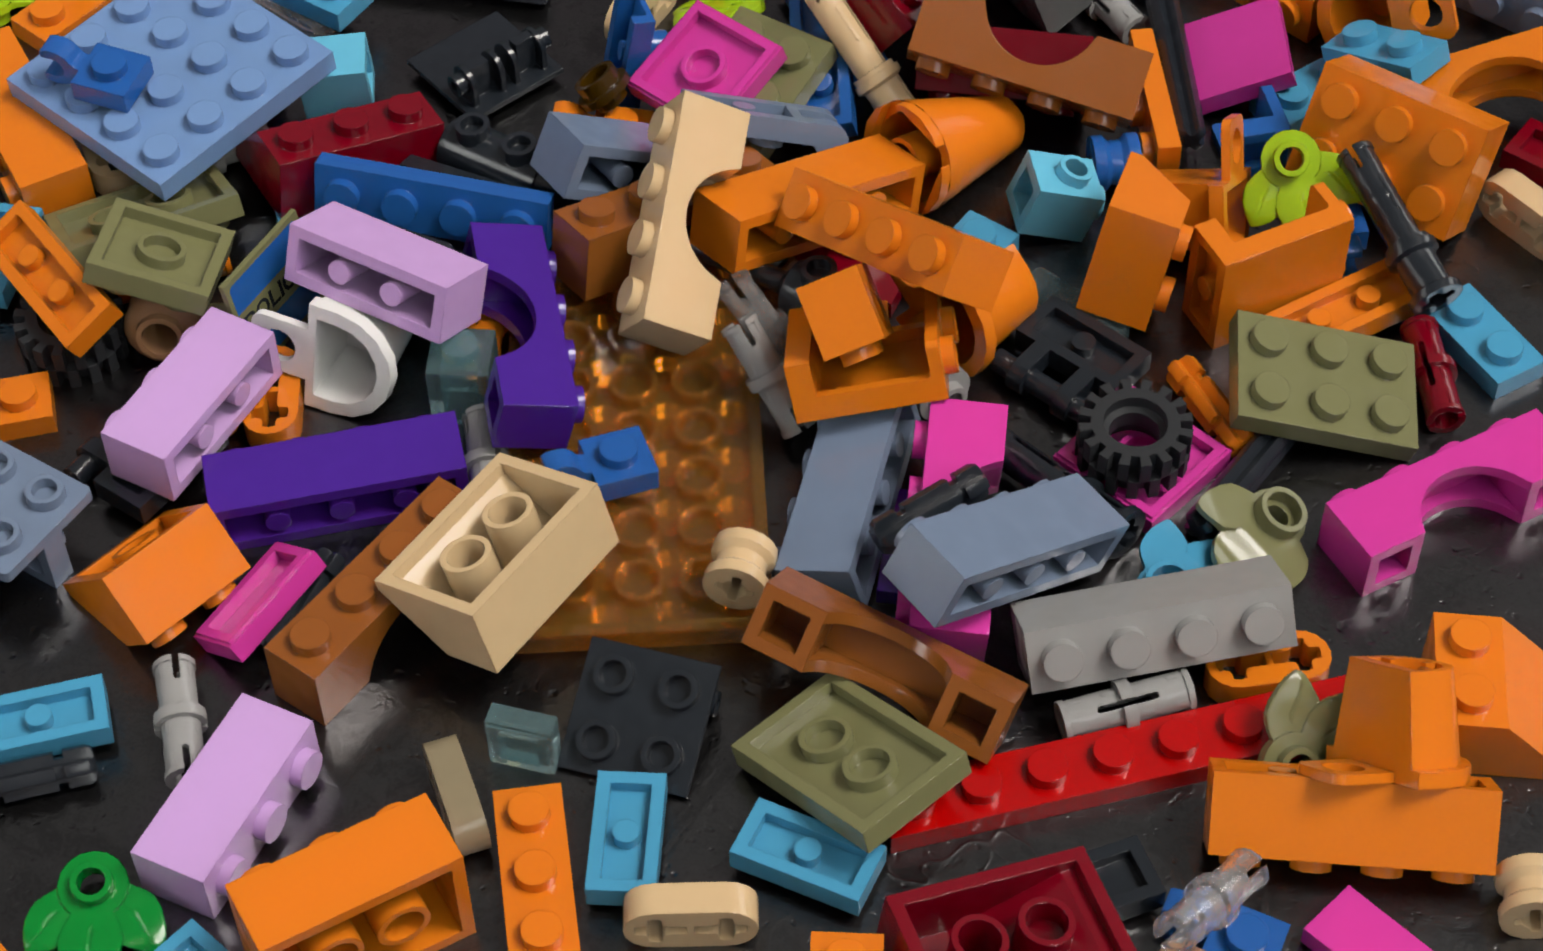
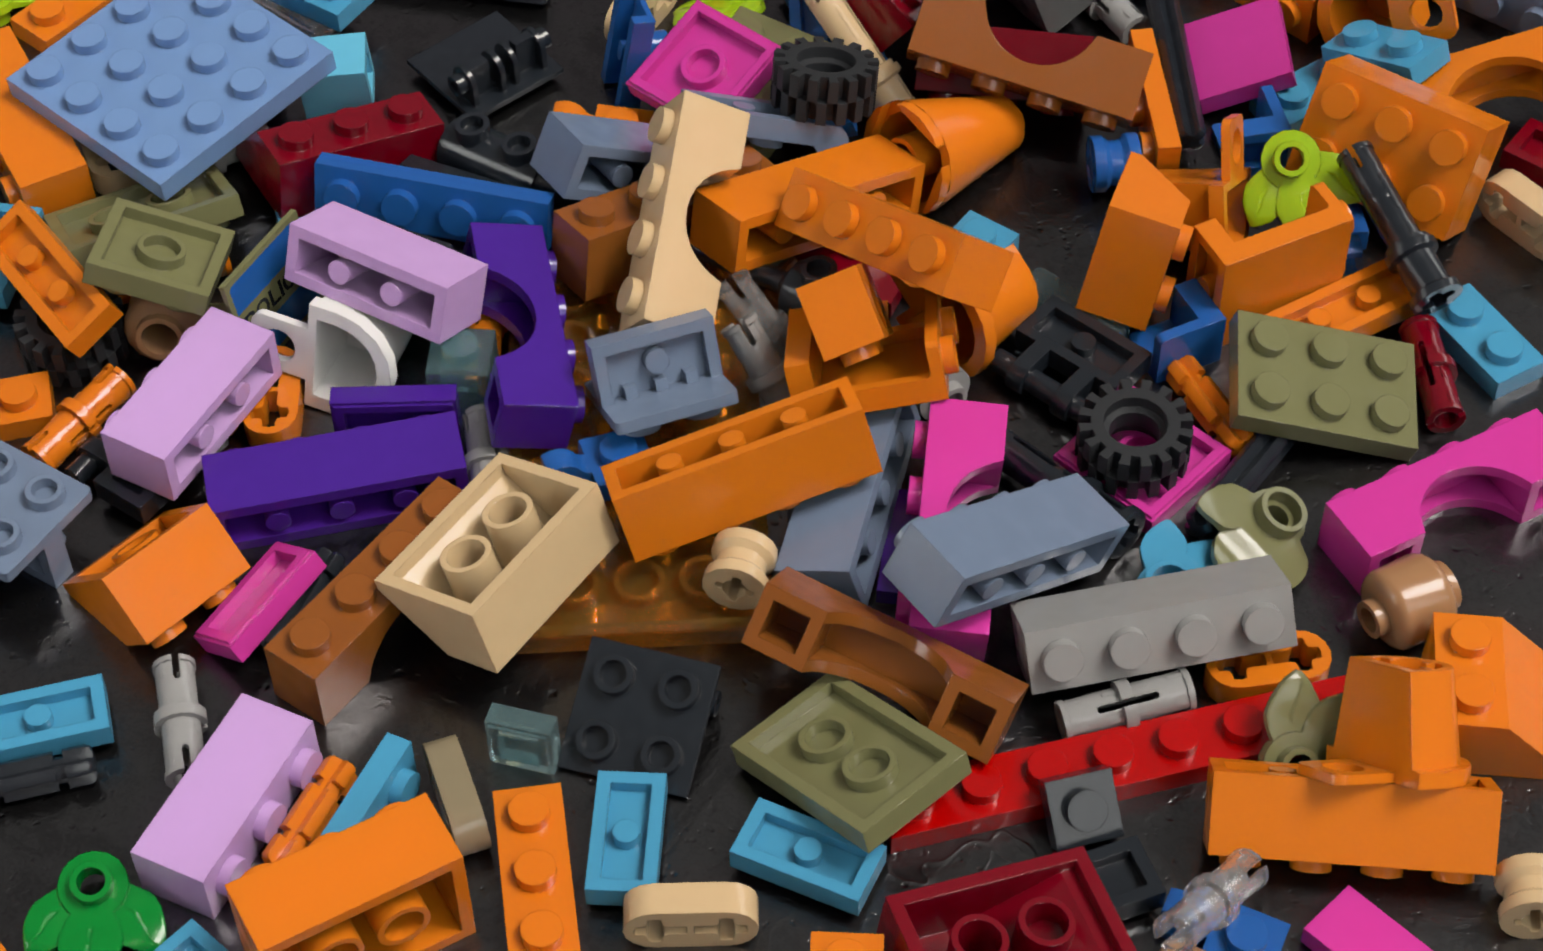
blue plate [39,35,154,113] -> none
dark brown plate [575,60,630,113] -> none
black axle [869,464,990,554] -> none
medium azure brick [1005,149,1105,242] -> none
none -> orange pin [21,363,137,469]
none -> orange axle [262,755,358,863]
none -> dark azure plate [320,732,421,836]
none -> dark purple tile [329,384,462,441]
none -> sand blue bracket [584,308,739,437]
none -> orange brick [601,376,883,563]
none -> black tyre [770,36,879,126]
none -> black plate [1038,764,1124,851]
none -> blue panel [1129,278,1226,383]
none -> medium nougat head [1357,553,1462,650]

